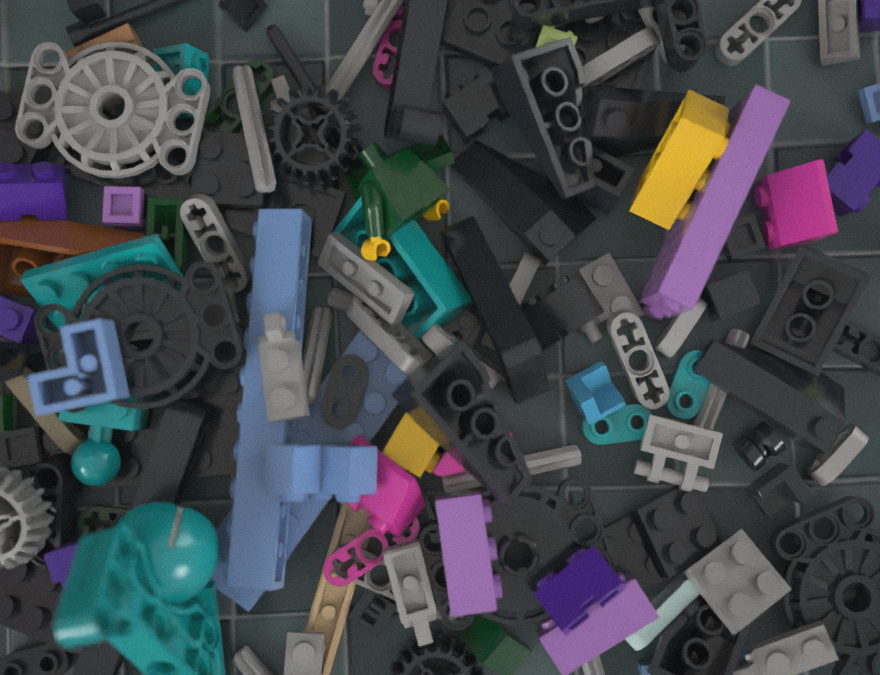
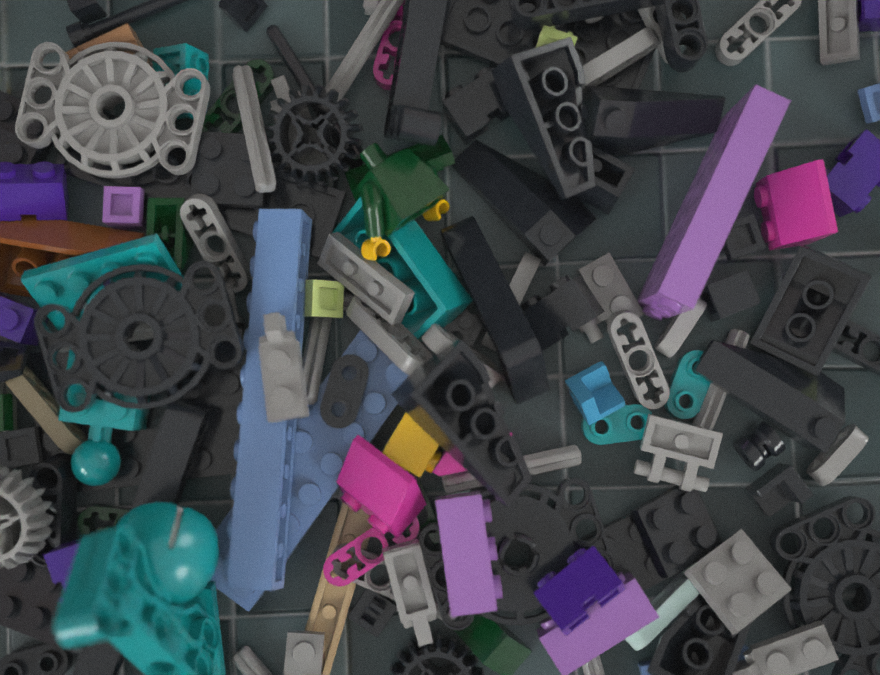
medium blue brick [27,319,130,416] -> none
medium blue brick [264,443,378,502] -> none
yellow brick [629,90,731,230] -> none
none -> yellowish green tile [304,279,344,318]

